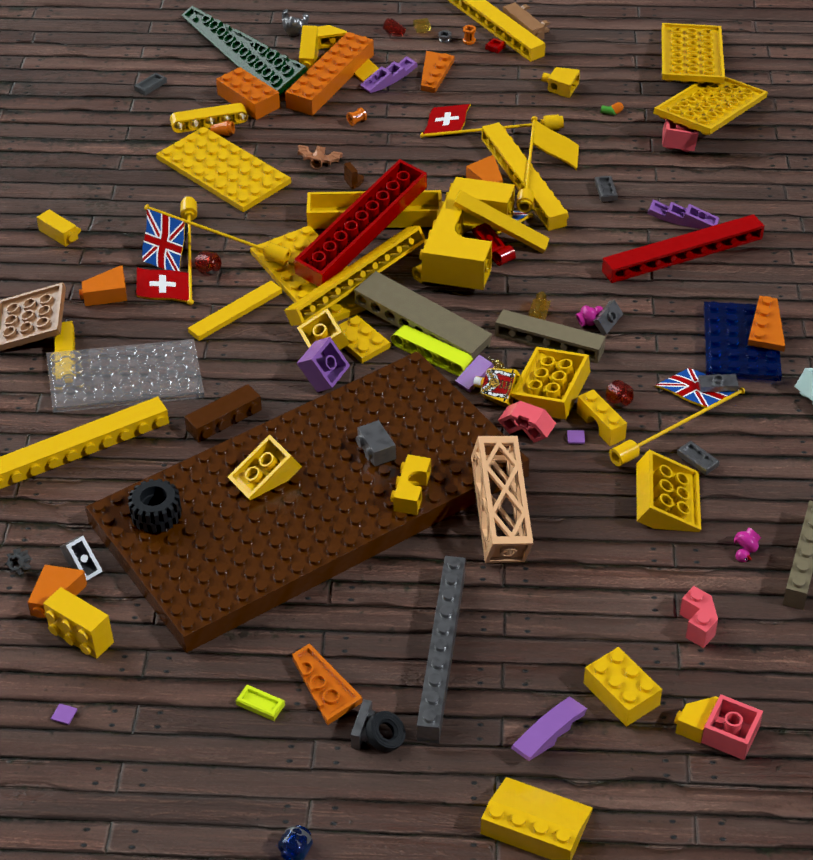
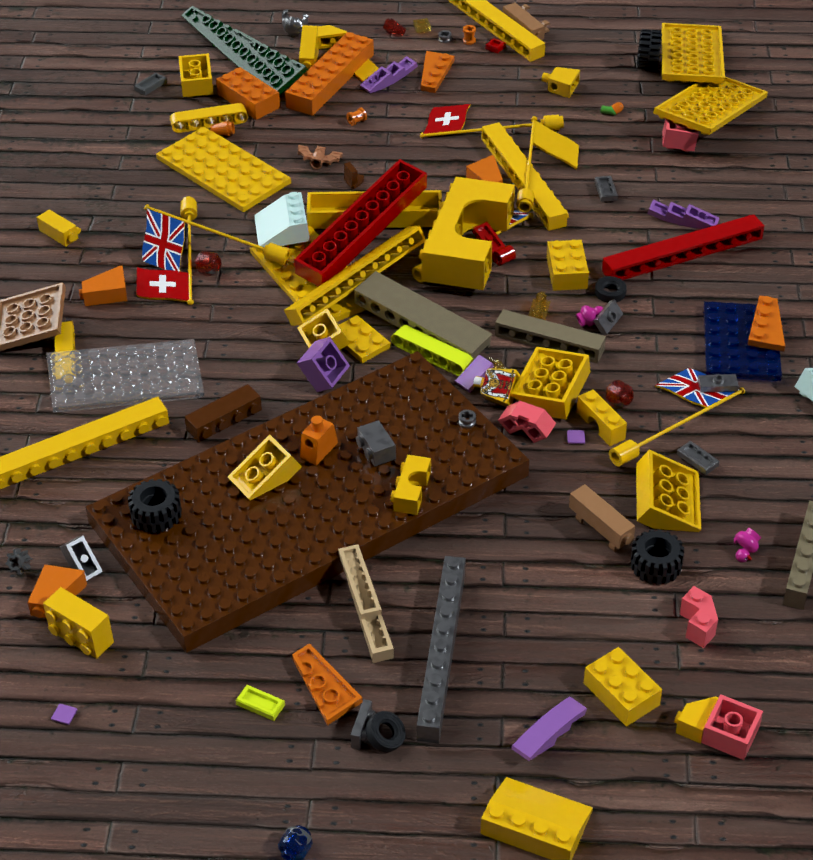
yellow tile [188,281,283,341] -> none
yellow tile [453,190,550,253] -> none
light nougat piece [471,436,533,563] -> none
none -> yellow brick [178,53,214,97]
none -> light aqua slope [254,192,310,250]
none -> orange torso [300,416,338,466]
none -> tan slope [338,544,394,663]
none -> flat silver bush [458,410,476,429]
none -> yellow brick [546,240,589,291]
none -> medium nougat brick [569,484,635,552]
none -> black tyre [595,276,627,303]
none -> black tyre [630,529,684,585]
none -> black tyre [637,29,662,69]

